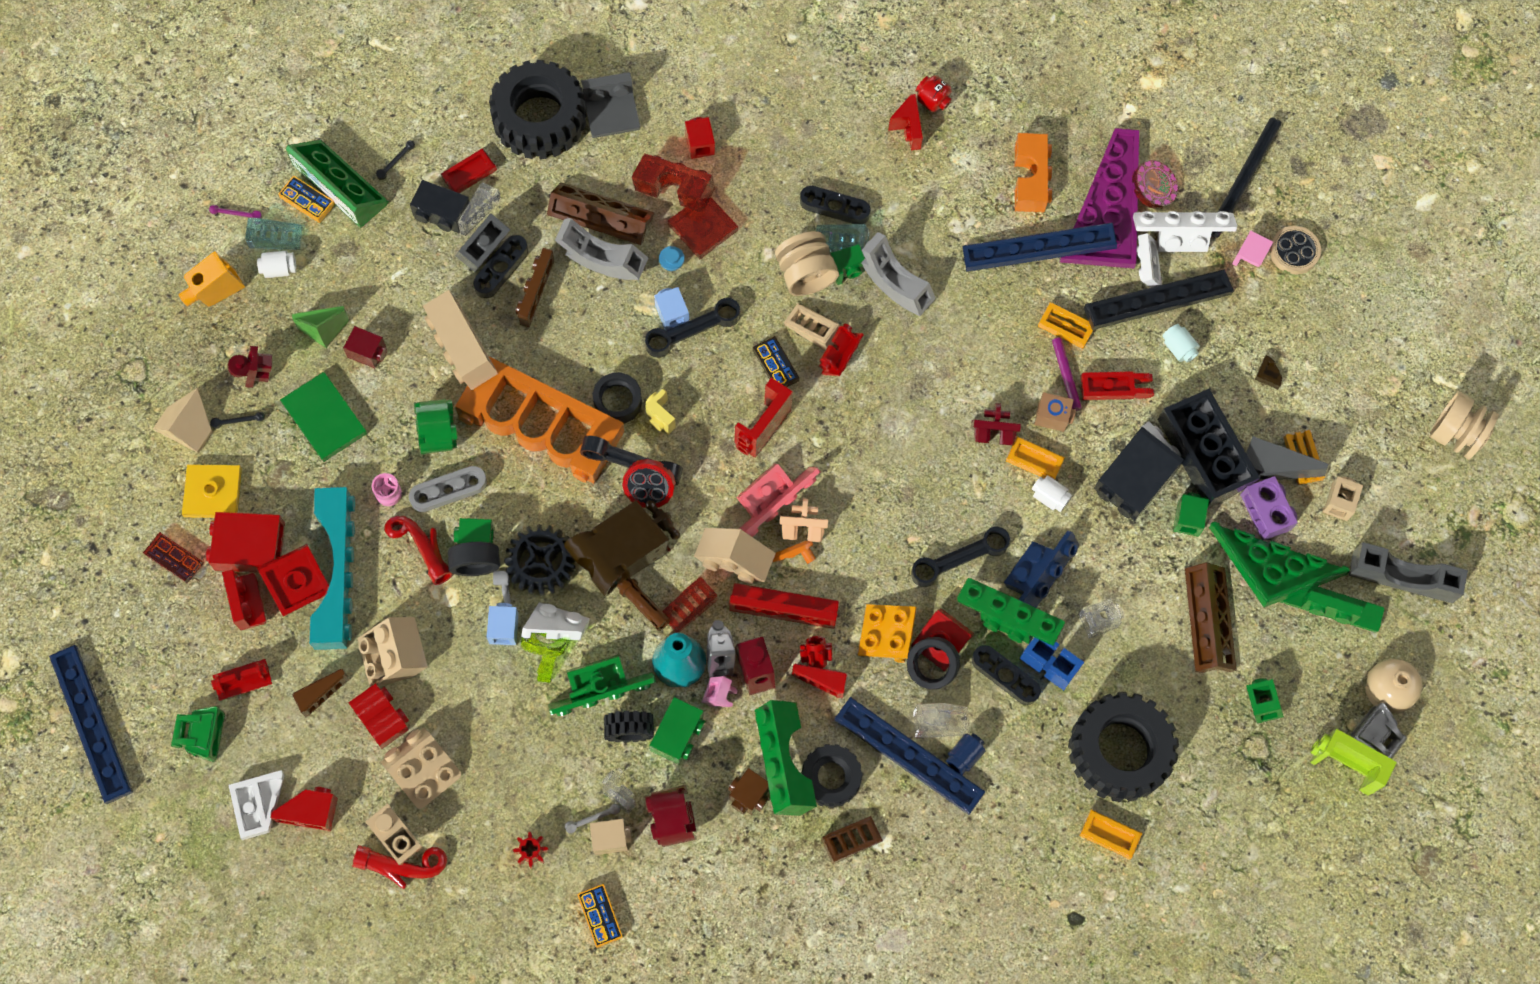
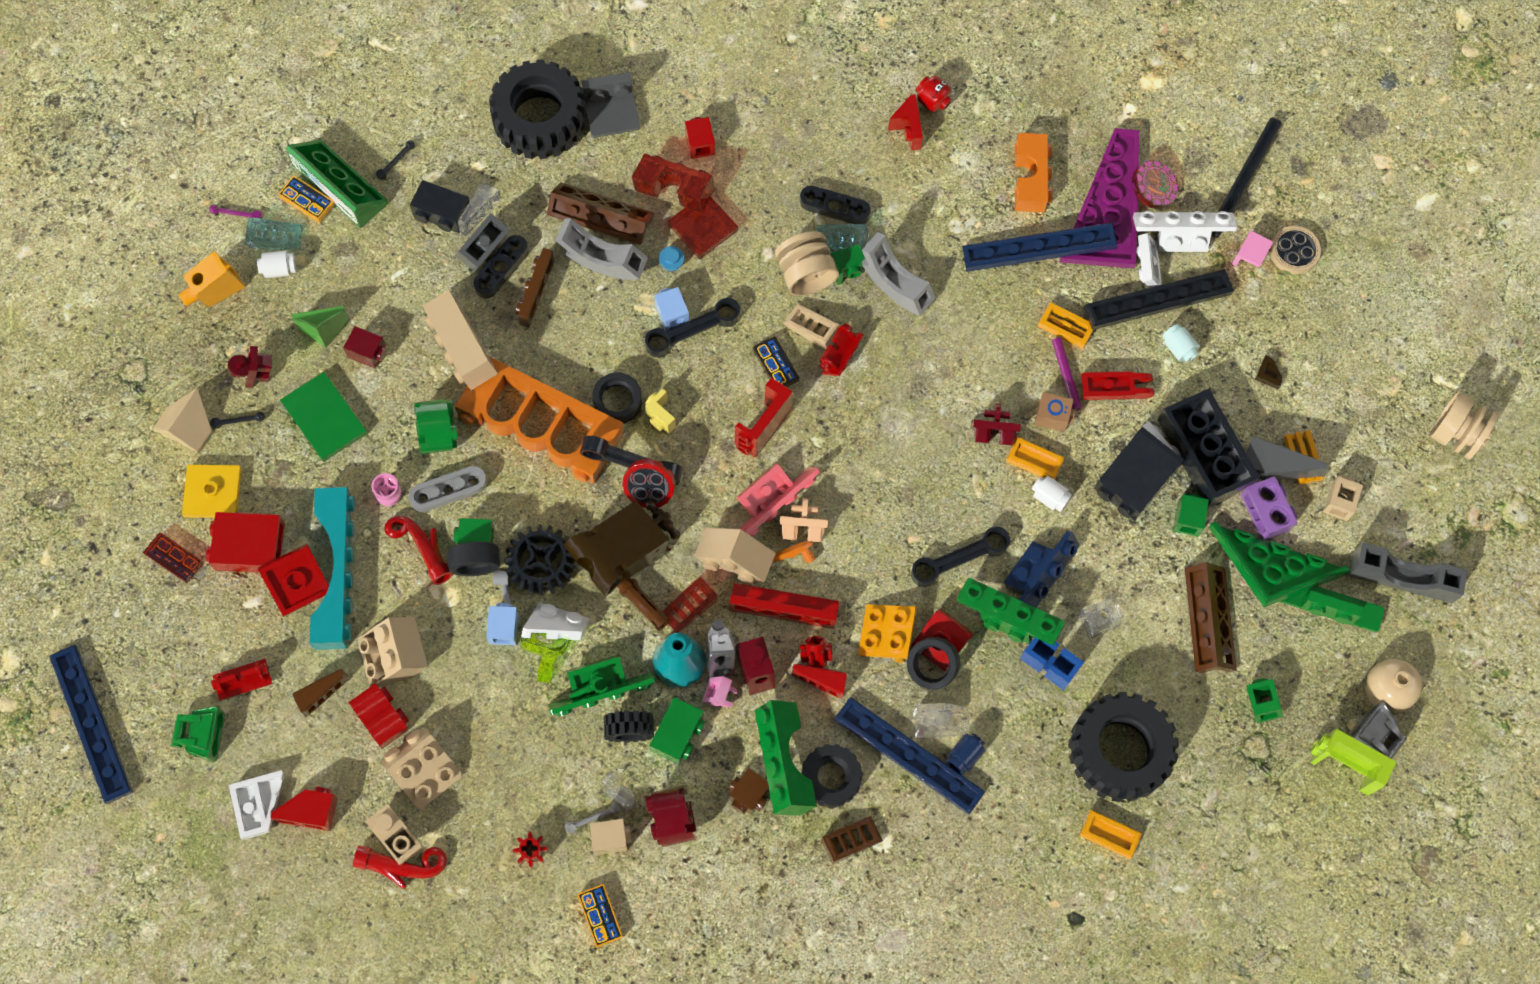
red bracket [222,569,267,631] -> none
red tile [441,148,497,193] -> none
black beam [971,645,1041,705] -> none

